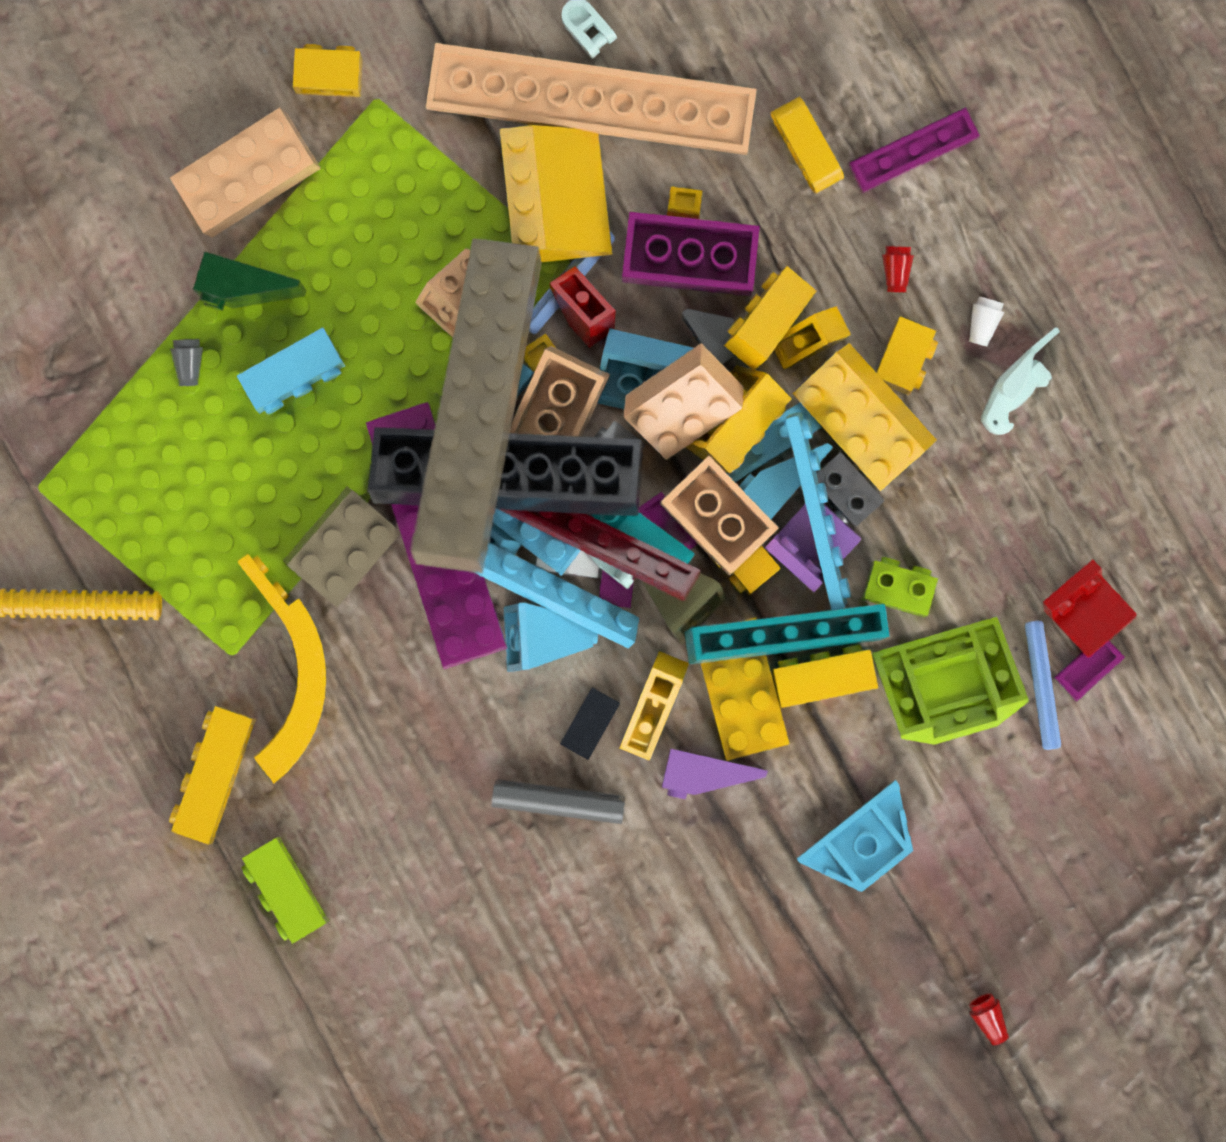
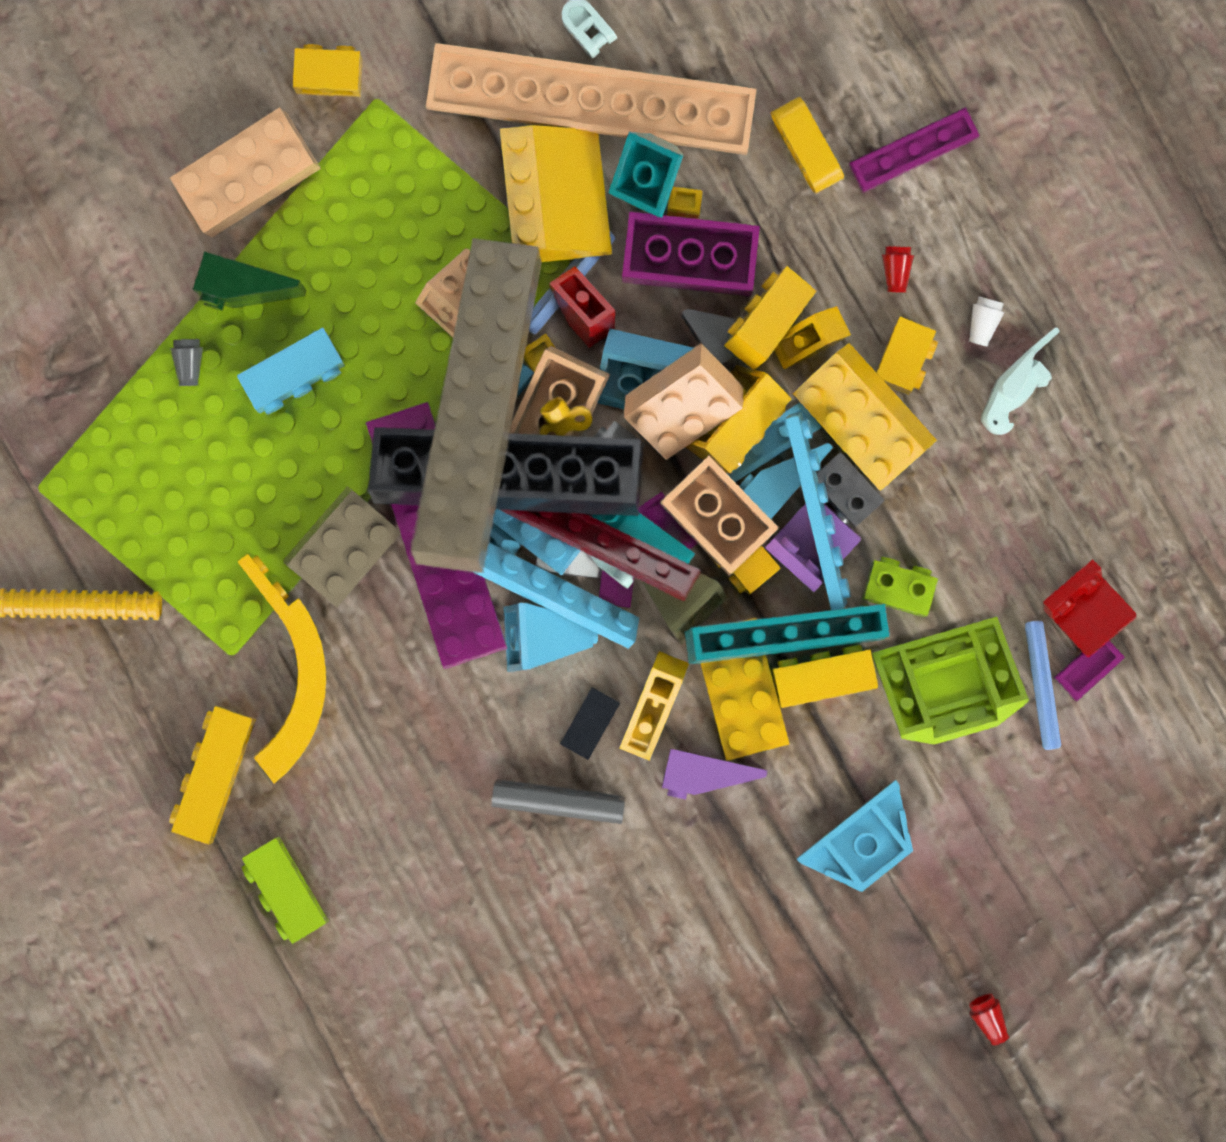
none -> yellow piece [539,397,592,436]
none -> teal slope [608,131,684,217]

